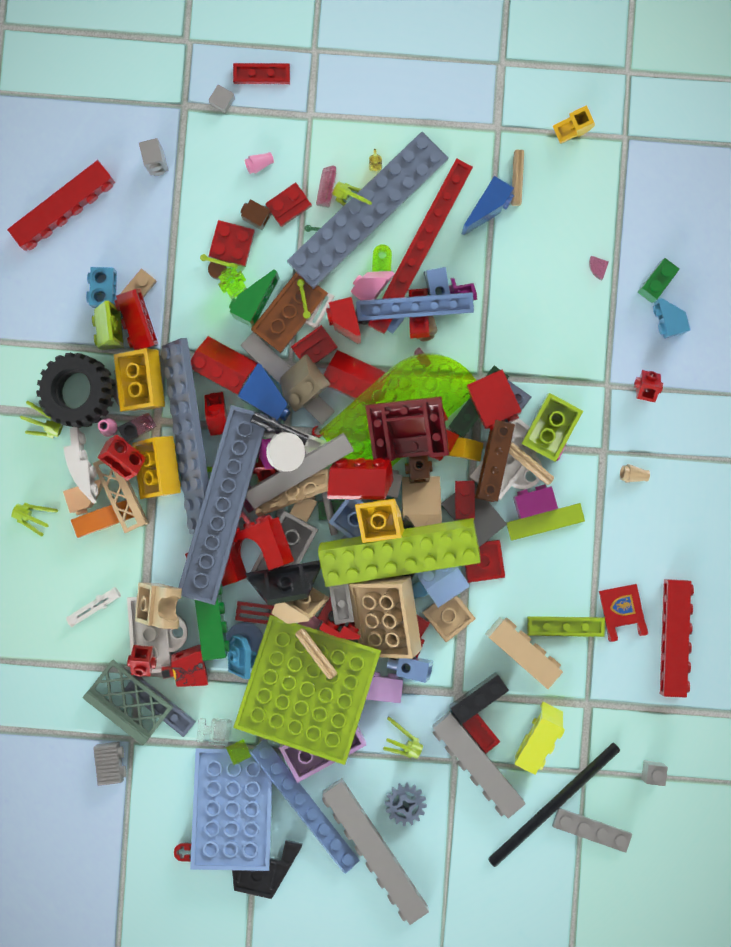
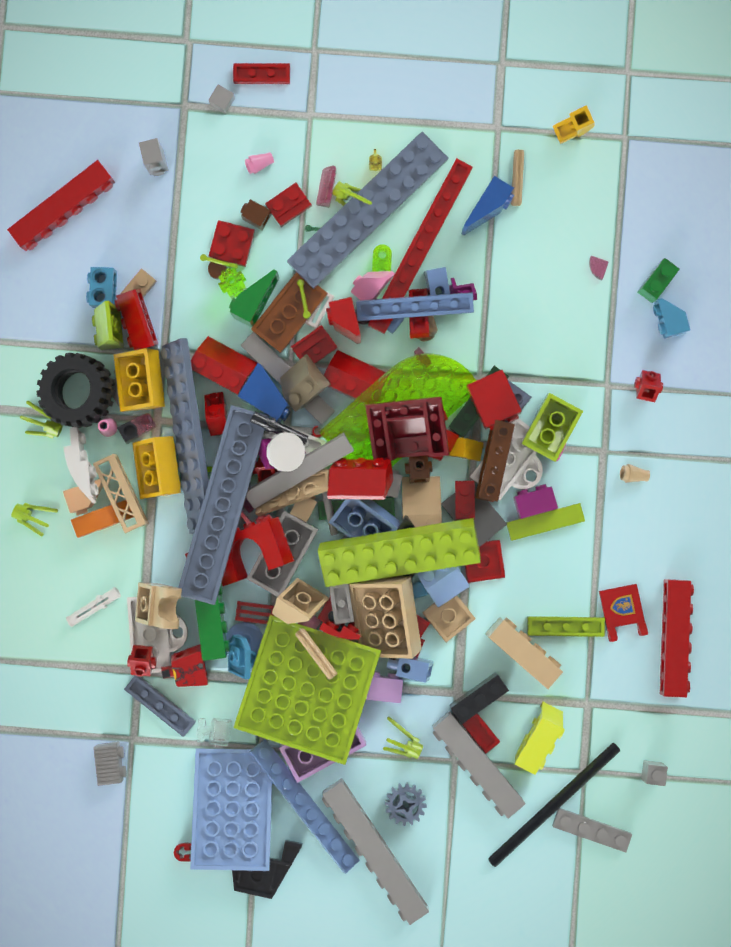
sand green fence [82,659,173,746] -> none
red brick [97,434,146,481] -> none
clear neon green tile [226,739,252,765] -> none
black wing [246,560,321,605] -> none
yellow slope [355,499,404,543] -> none
tan axle [509,442,554,485] -> none

